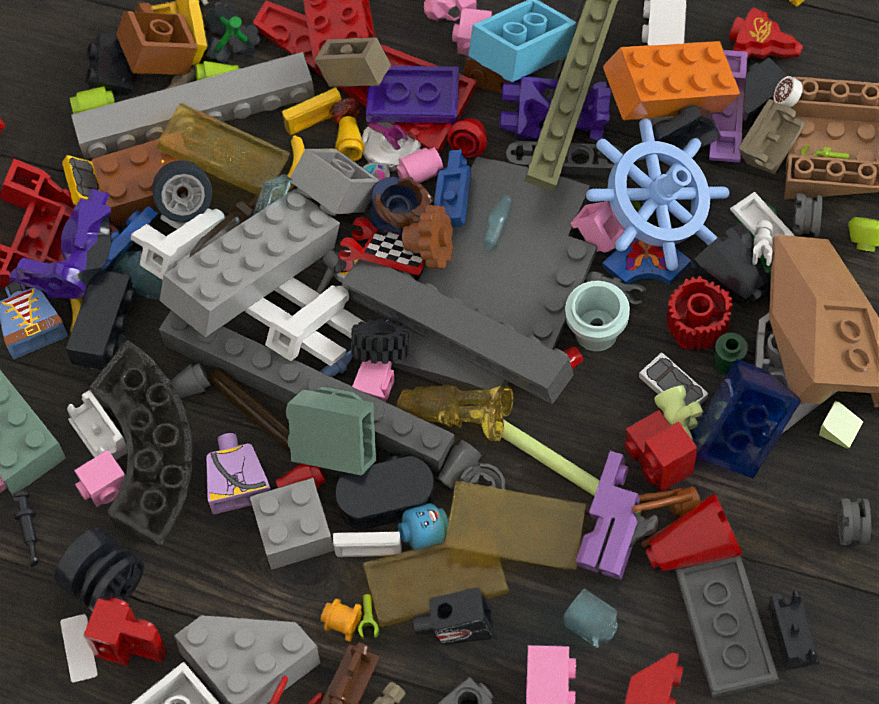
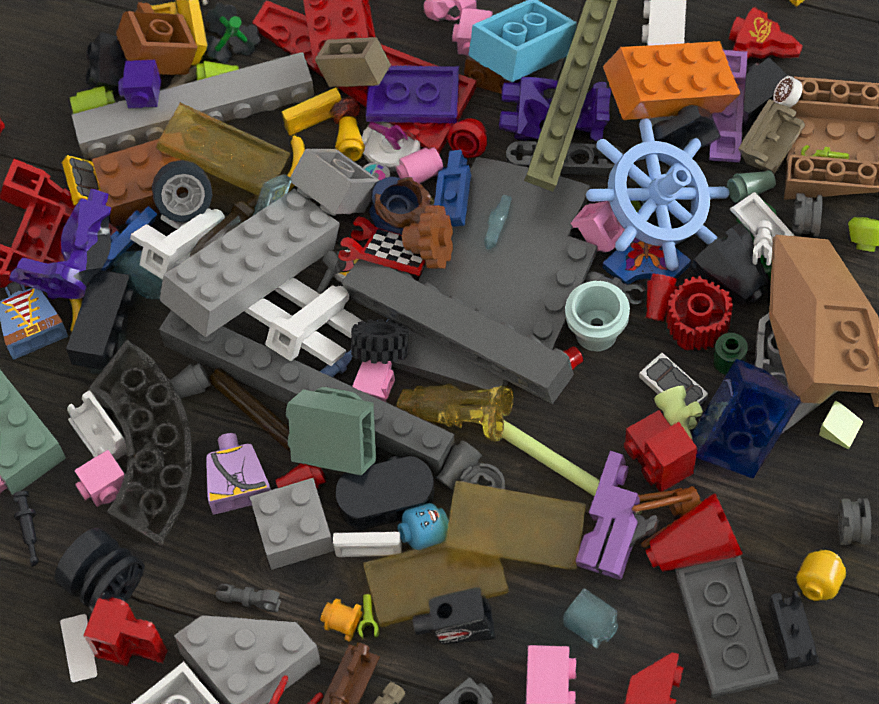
none -> dark purple brick [118,60,161,108]
none -> dark grey piece [215,584,281,612]
none -> red cone [646,273,678,322]
none -> sand green cone [727,170,776,203]
none -> yellow head [796,550,846,601]

